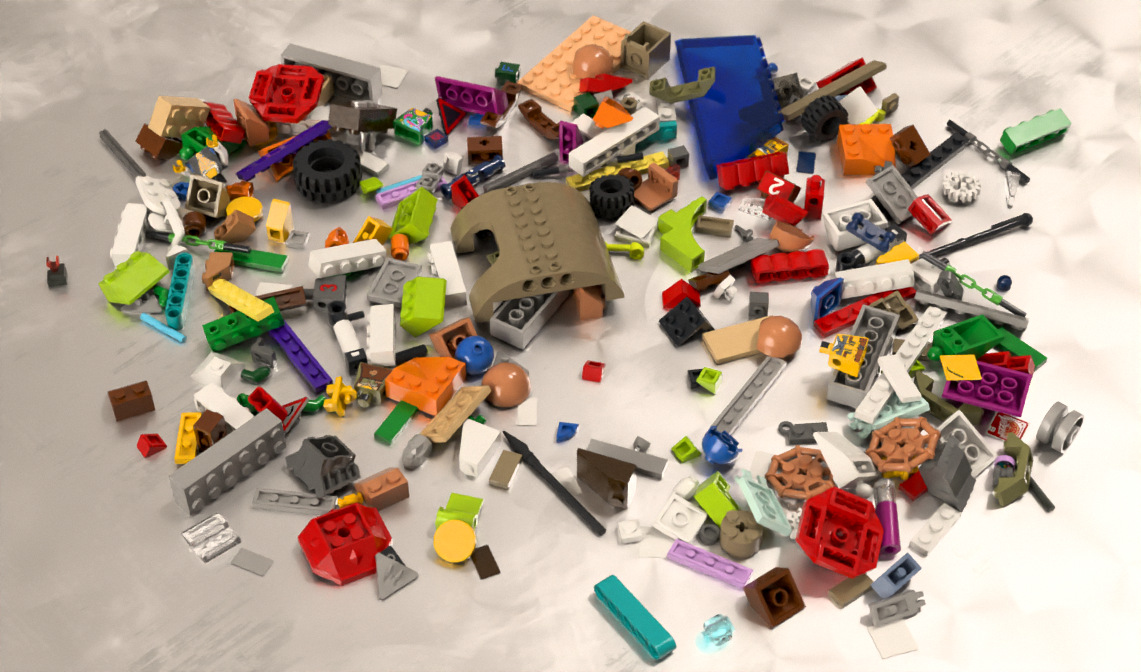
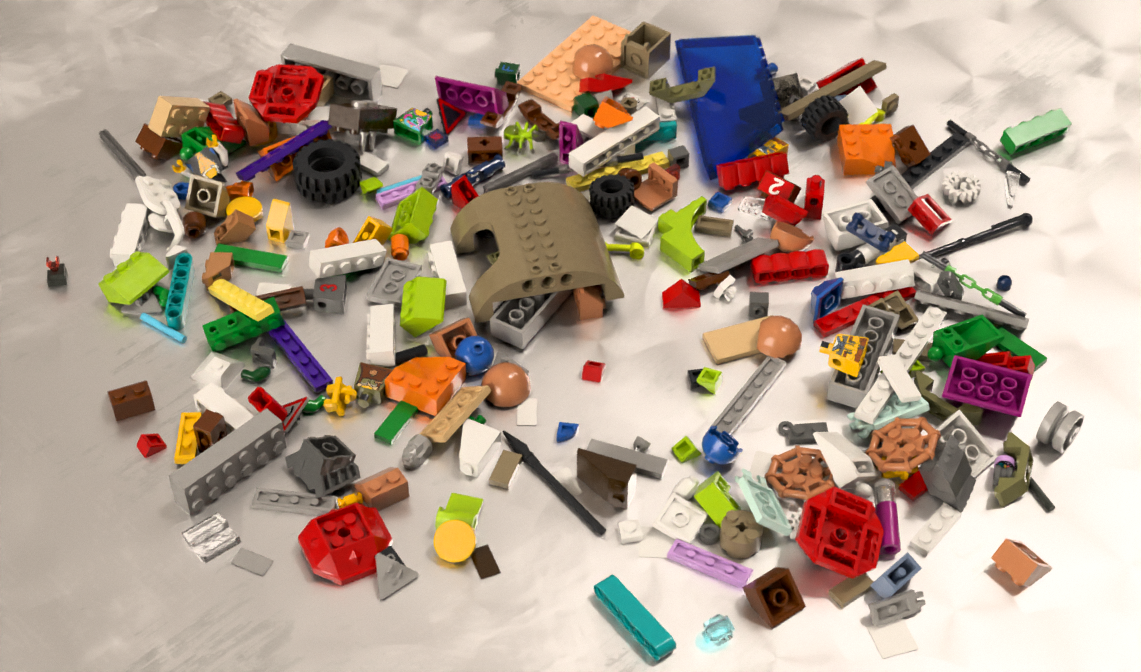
piece [145,230,252,254] -> none
green arm [237,393,259,416] -> none
piece [327,300,368,375] -> none
black bracket [659,297,715,346] -> none
dark blue sticker [796,151,816,174] -> none
yellow sticker [940,355,982,381] -> none
sticker [985,411,1031,441] -> none
none -> dark tan plate [208,91,233,107]
none -> animal [504,122,546,154]
none -> nougat slope [991,538,1053,587]

